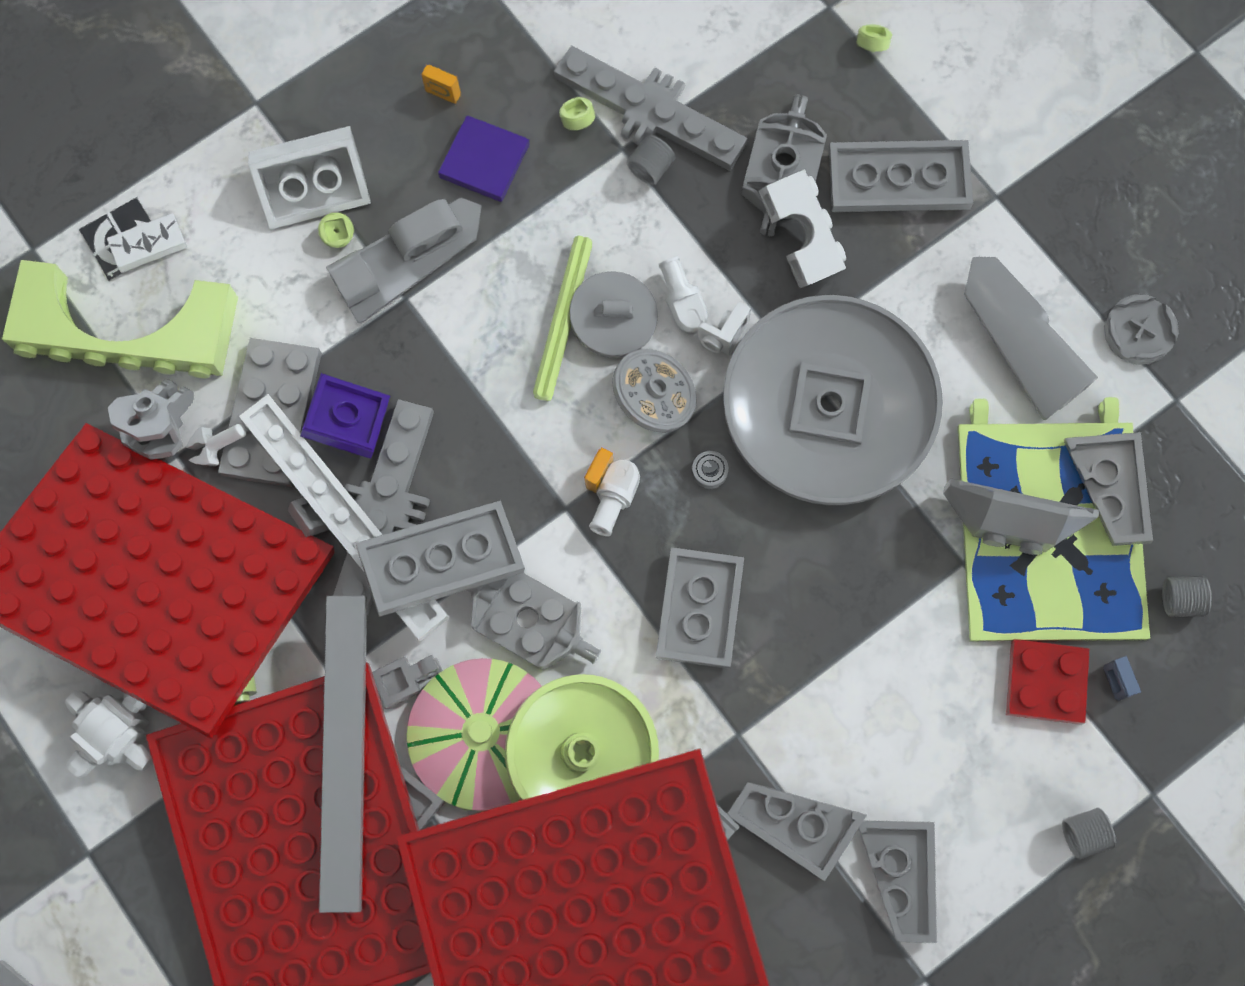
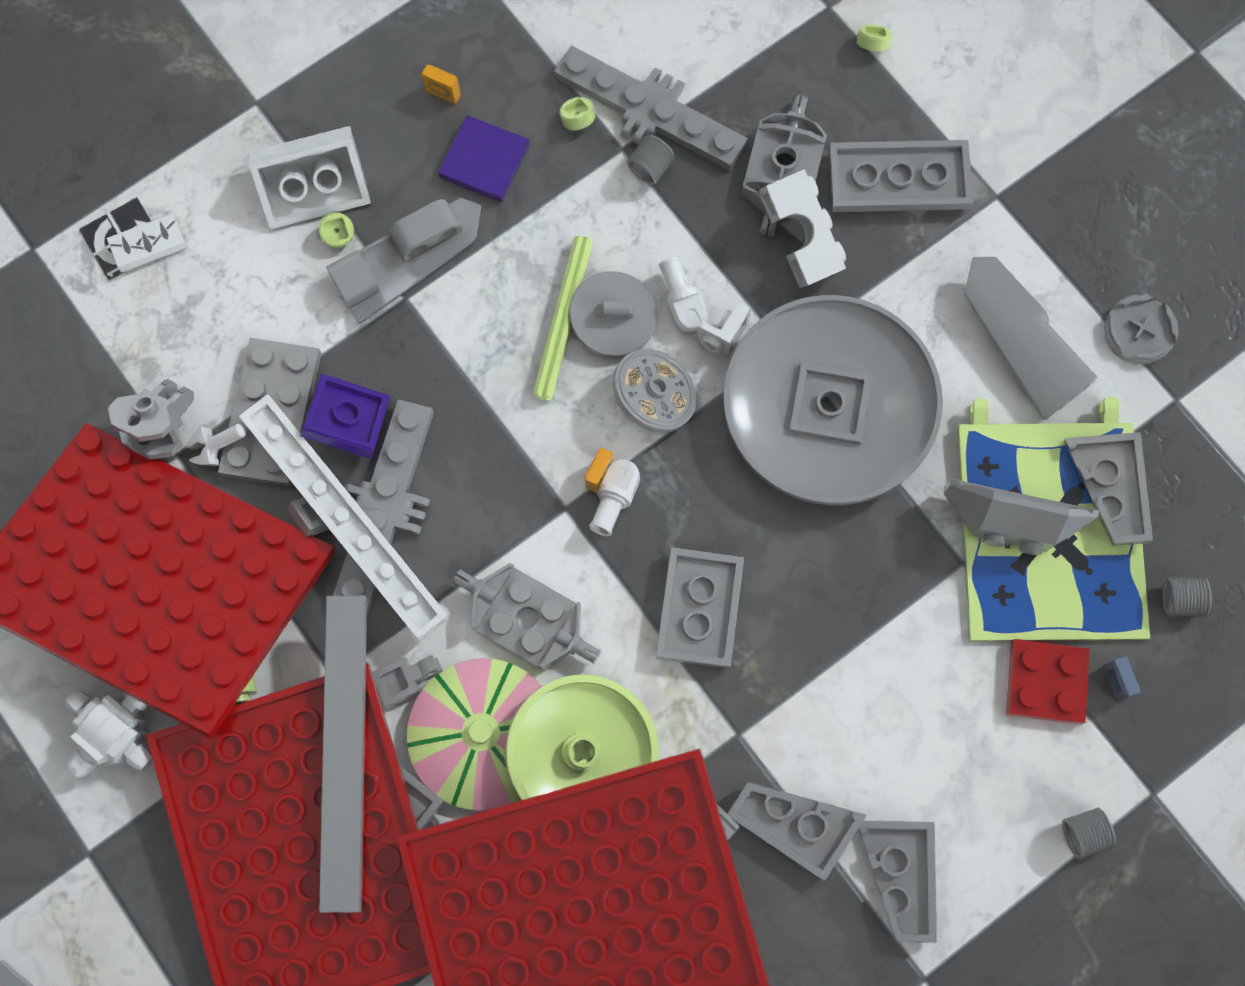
yellowish green arch [2,260,238,379] -> none
light grey plate [356,500,525,617] -> none
light grey tile [692,451,729,489] -> none

